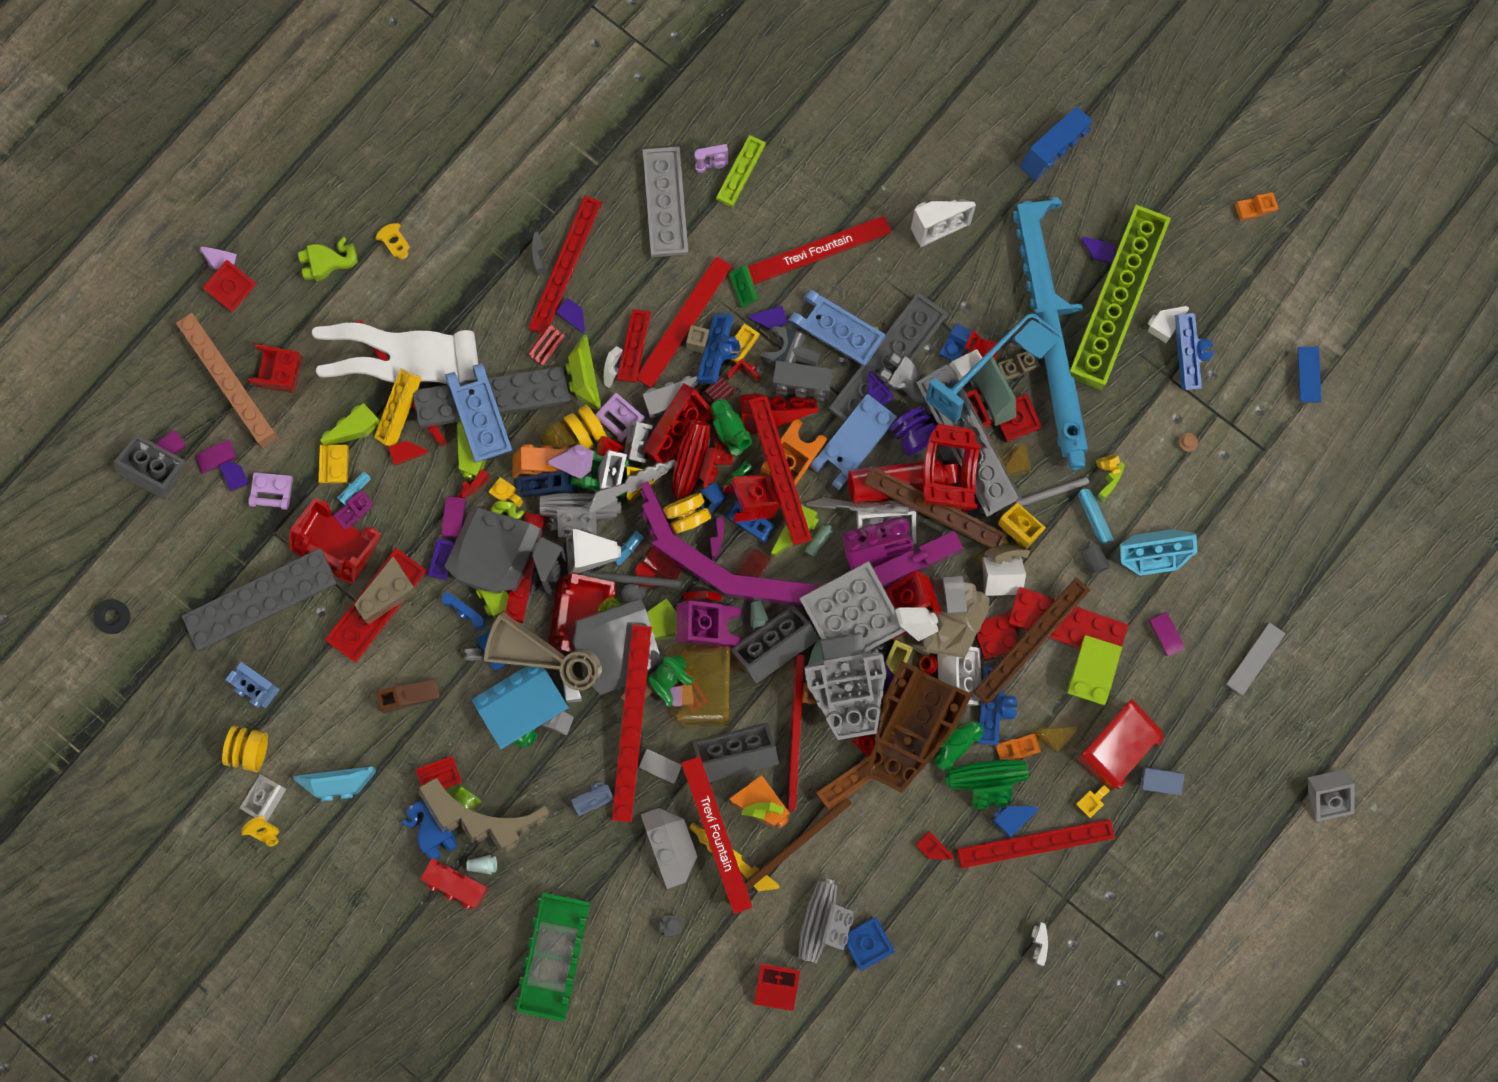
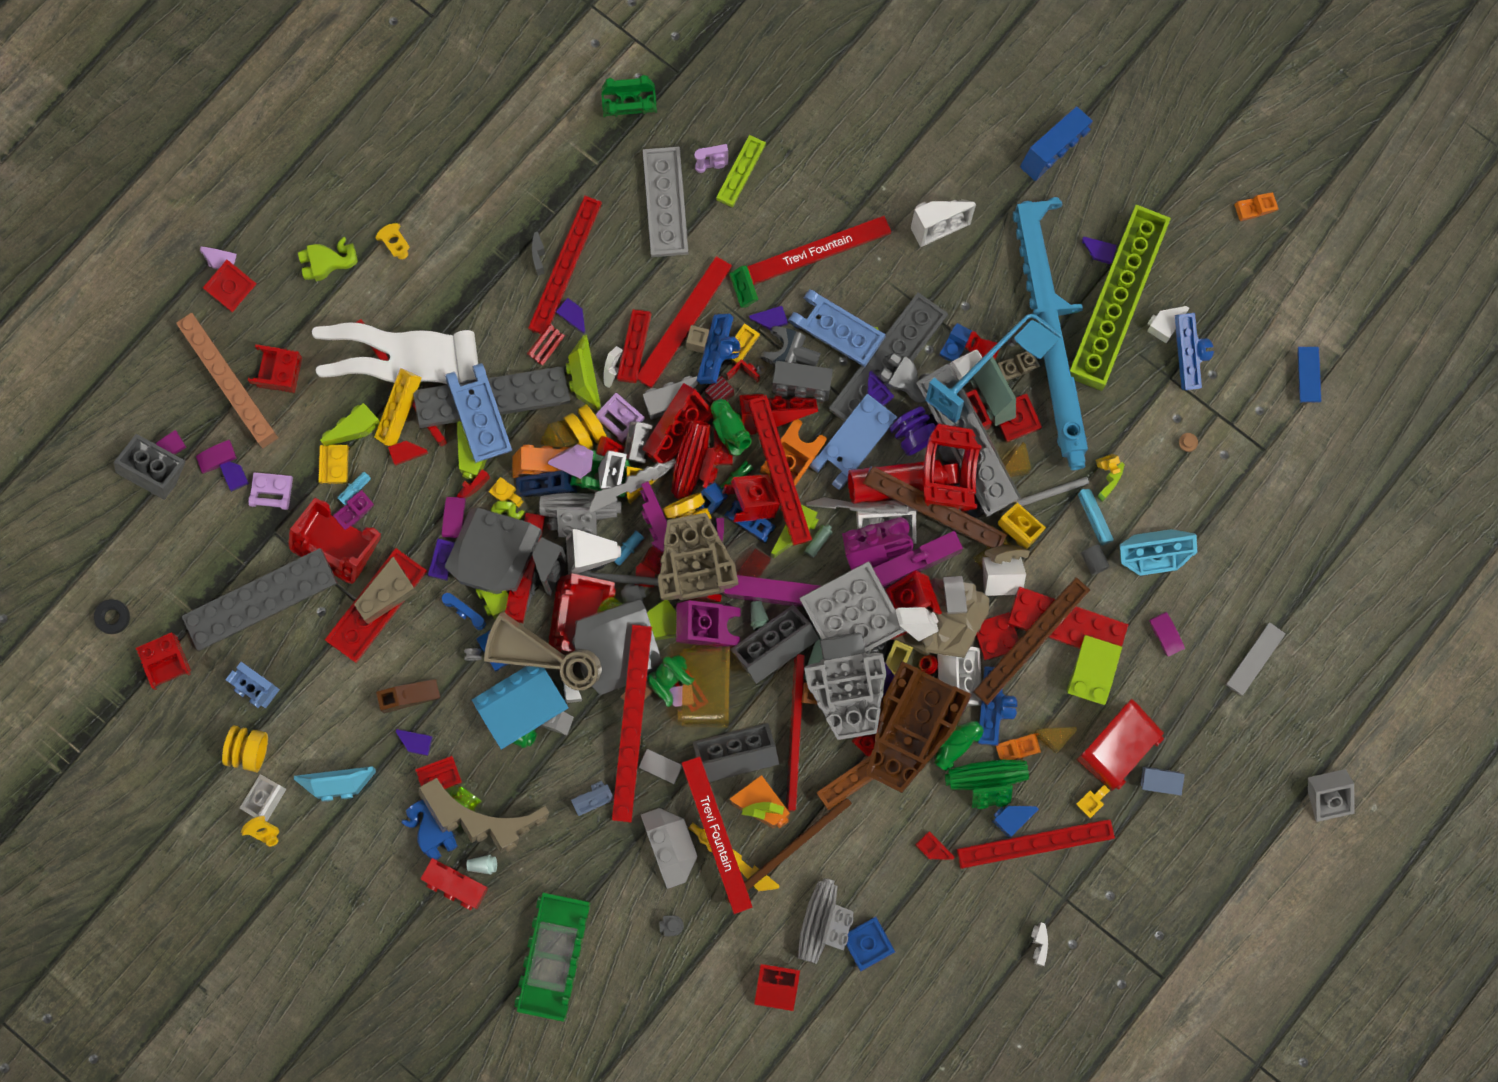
none -> red piece [136,632,191,690]
none -> dark purple tile [396,729,433,756]
none -> green piece [601,75,657,117]
none -> dark tan wedge [658,513,739,600]

